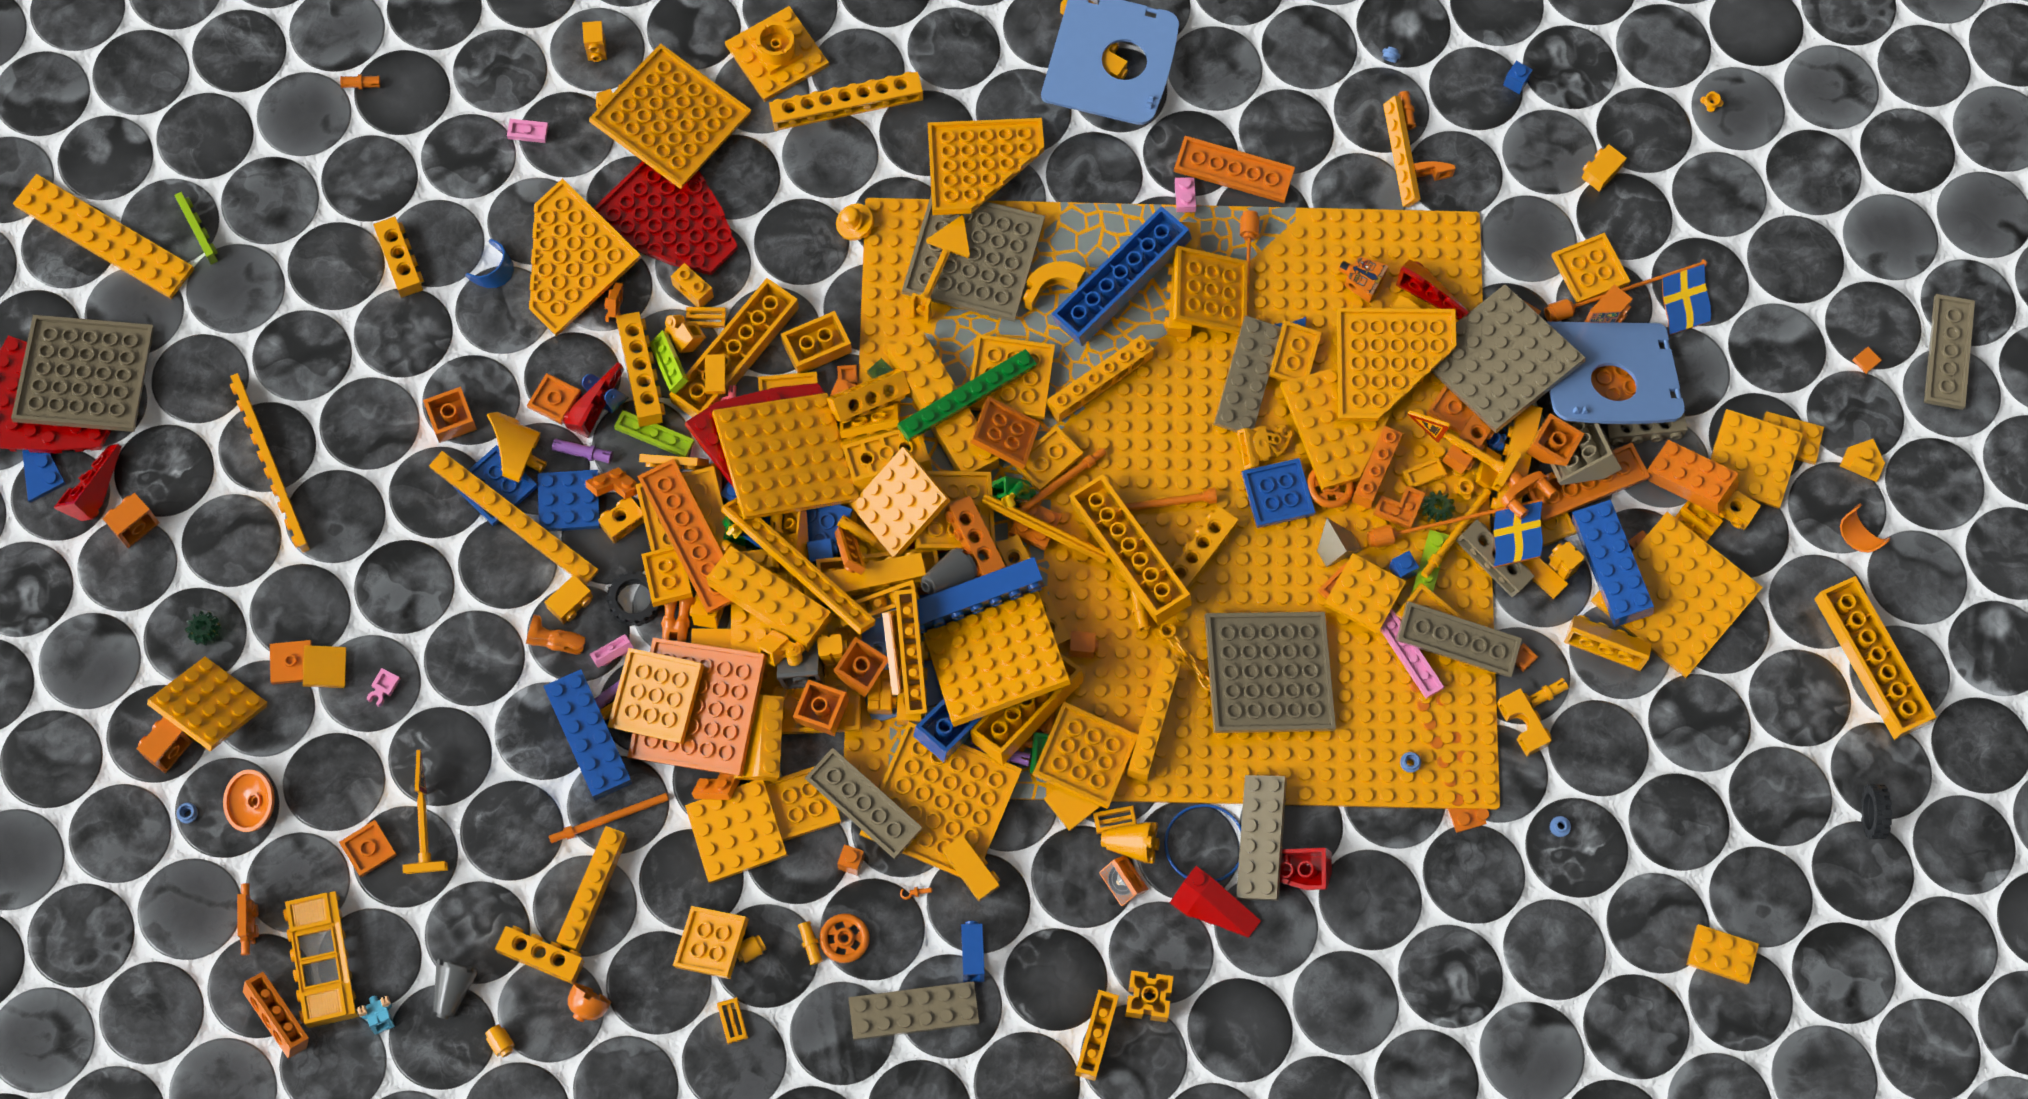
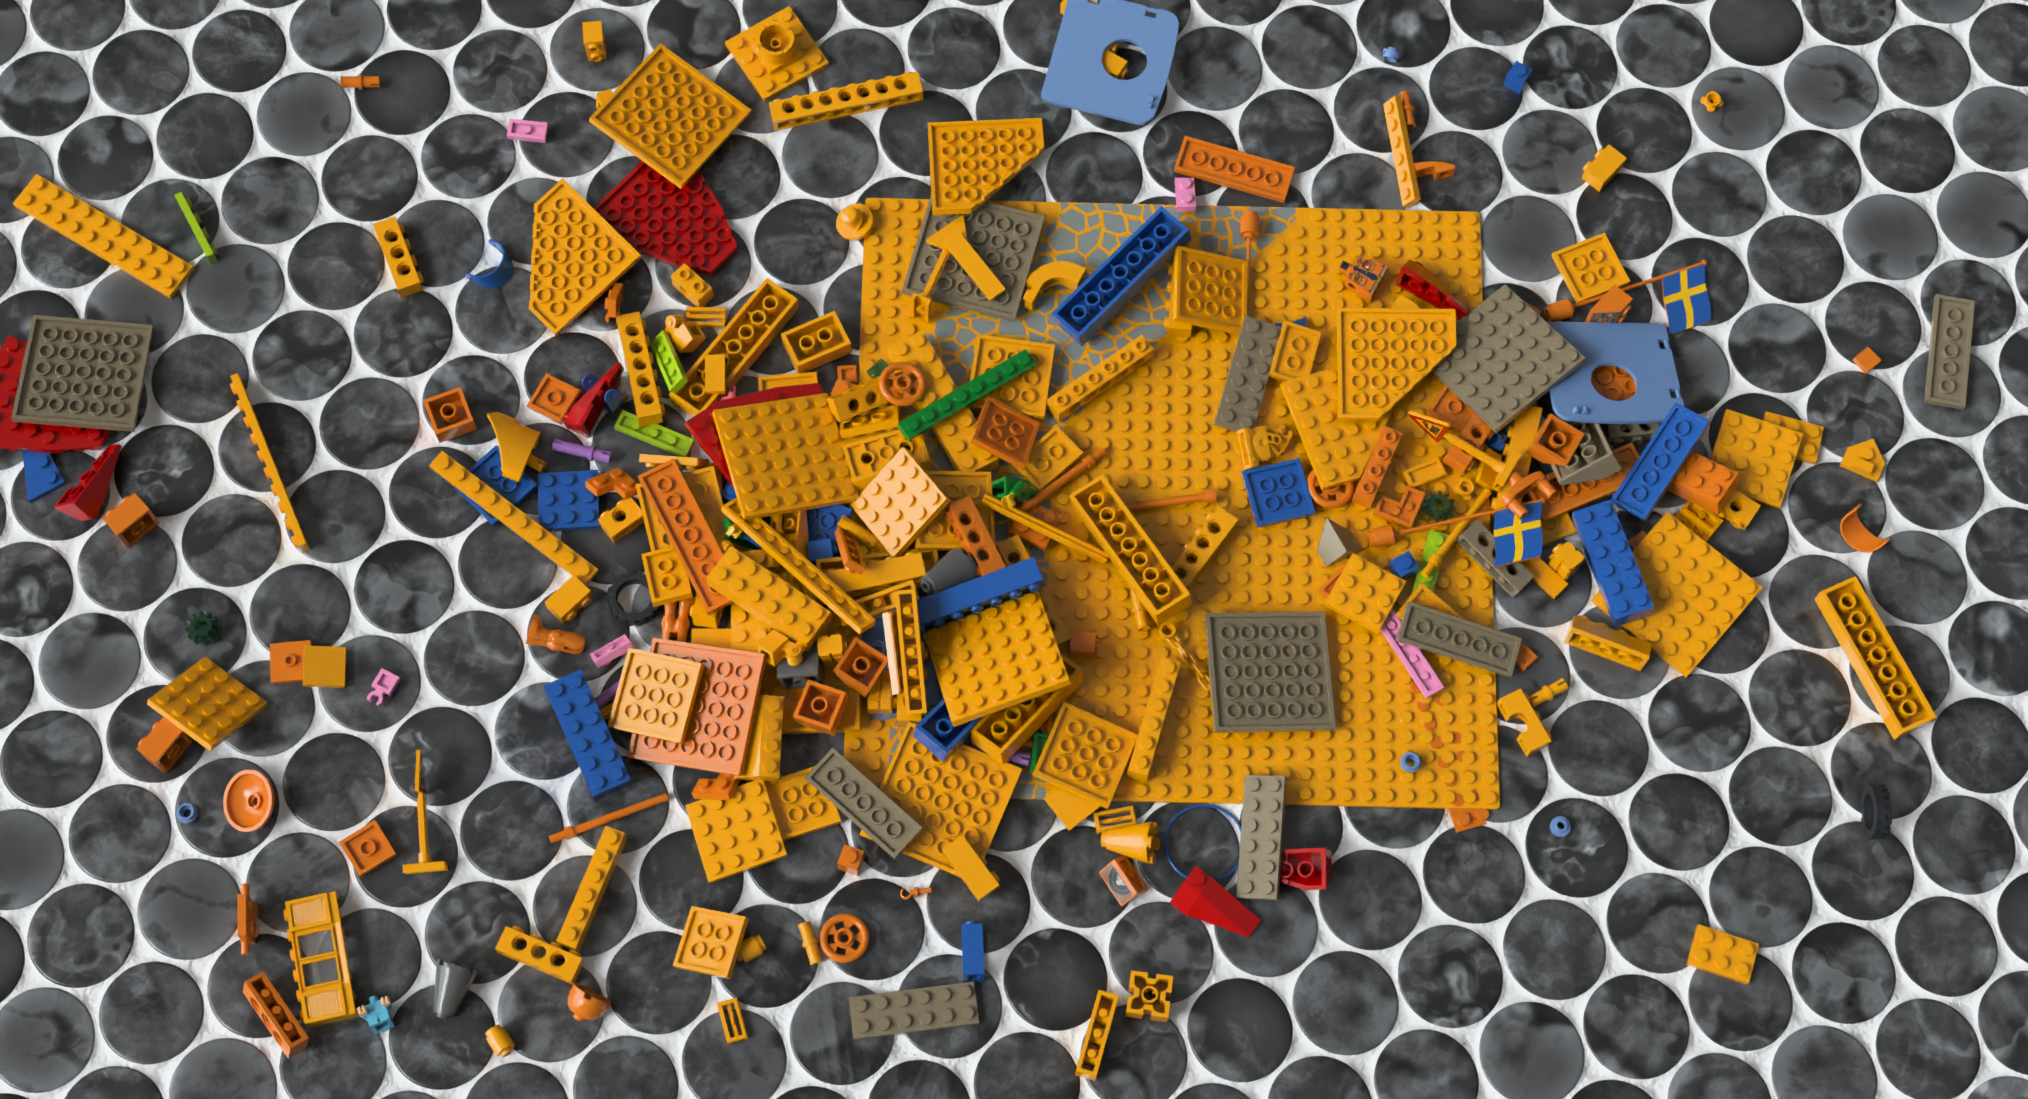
none -> orange plate [879,362,926,406]
none -> light orange tile [942,229,1006,302]
none -> blue plate [1611,402,1711,522]

